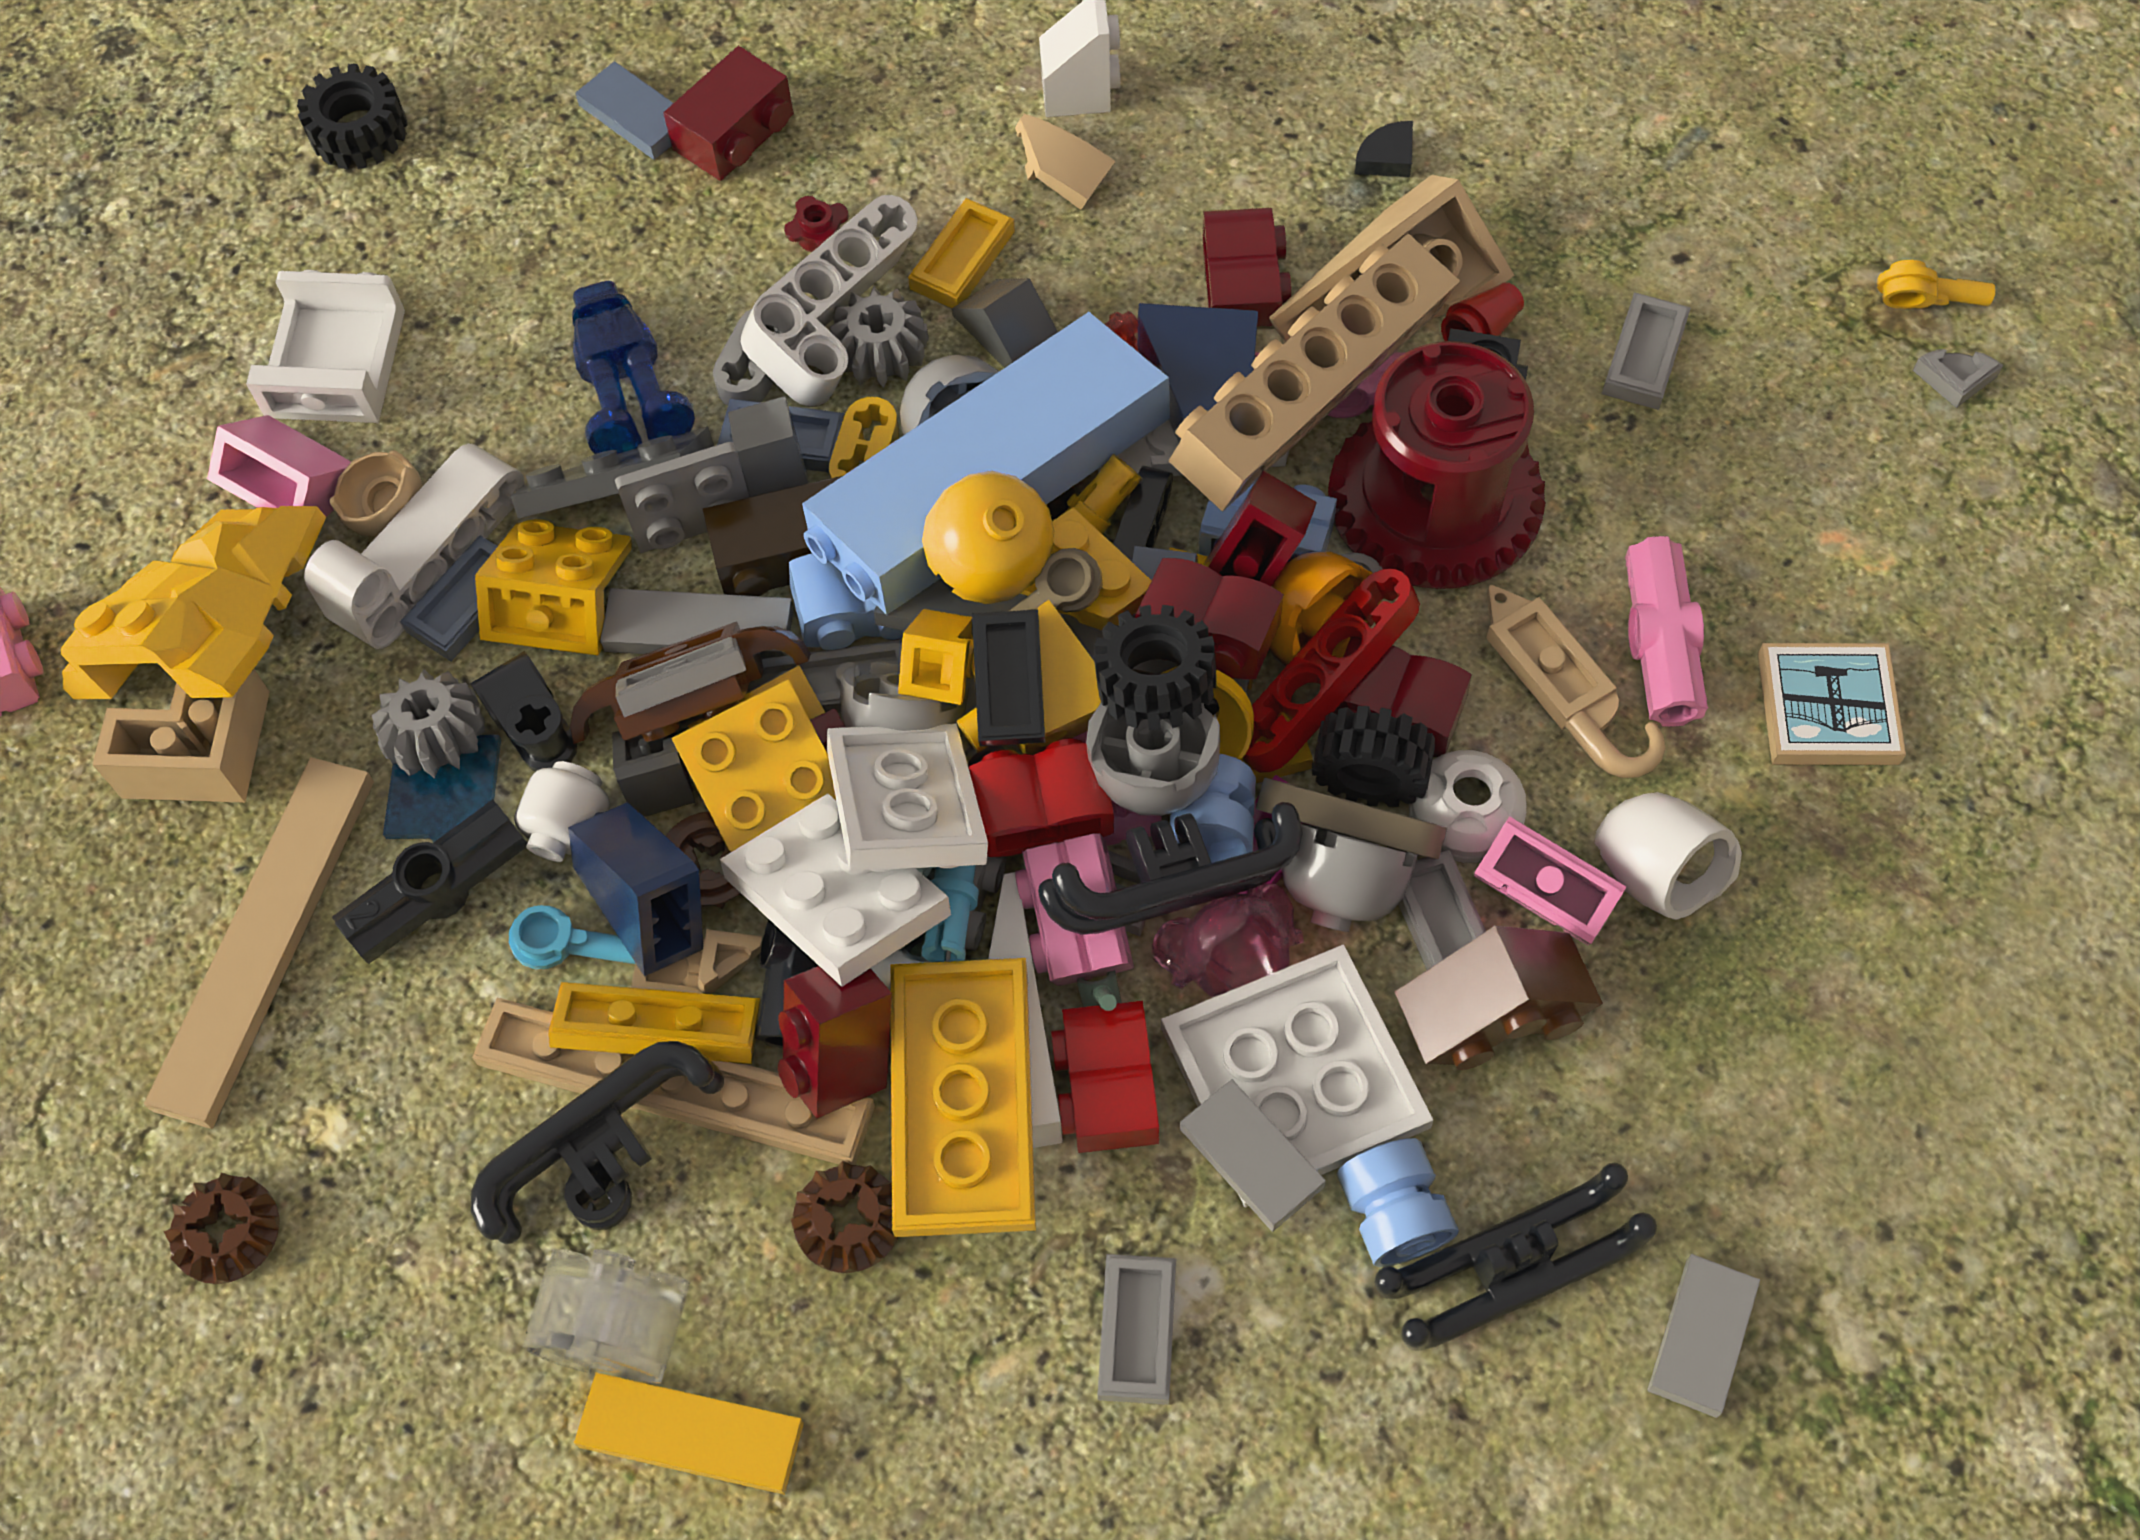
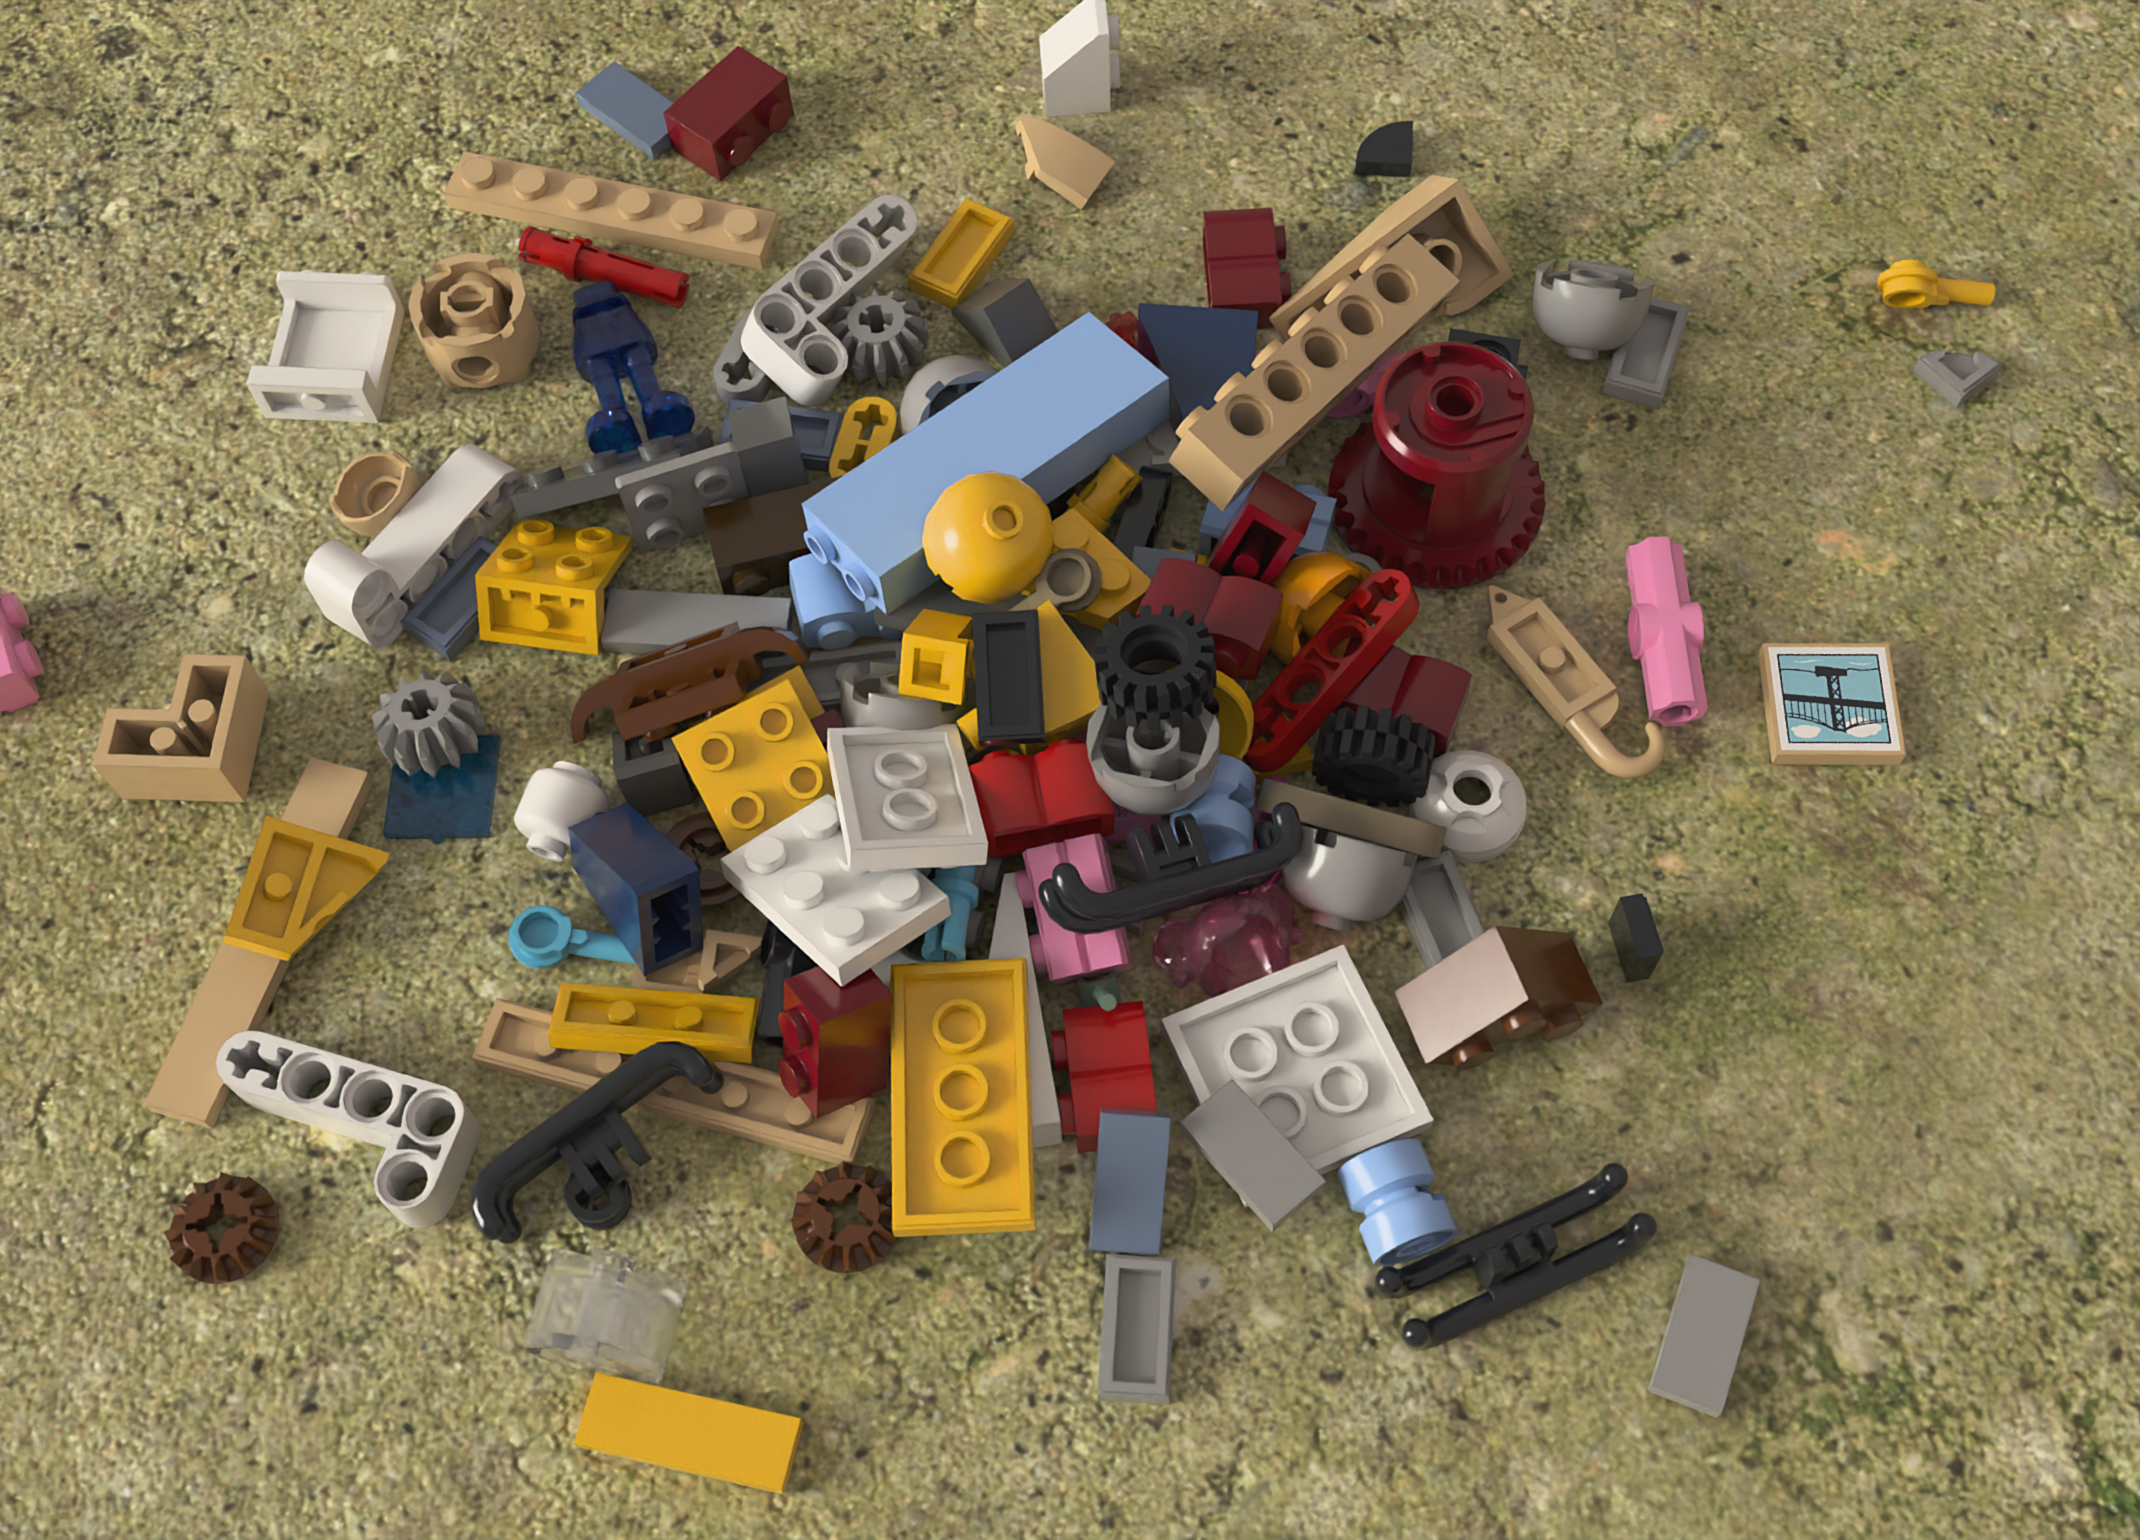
yellow wedge [61,506,326,699] -> none
bright pink brick [207,415,351,517] -> none
black tyre [297,64,408,169] -> none
black piece [332,799,527,964] -> none
black piece [470,651,578,772] -> none
light grey tile [616,637,746,718] -> none
dark red plate [784,196,849,252] -> none
red cone [1441,282,1524,341] -> none
bright pink brick [1474,816,1626,946] -> none
white piece [1595,792,1742,920] -> none
none -> white beam [216,1030,481,1229]
none -> yellow wing [222,816,390,961]
none -> tan brick [408,252,541,388]
none -> tan plate [443,151,780,270]
none -> red pin [518,226,690,309]
none -> sand blue tile [1089,1107,1171,1255]
none -> light grey cylinder [1532,260,1654,360]
none -> black tile [1608,893,1664,983]

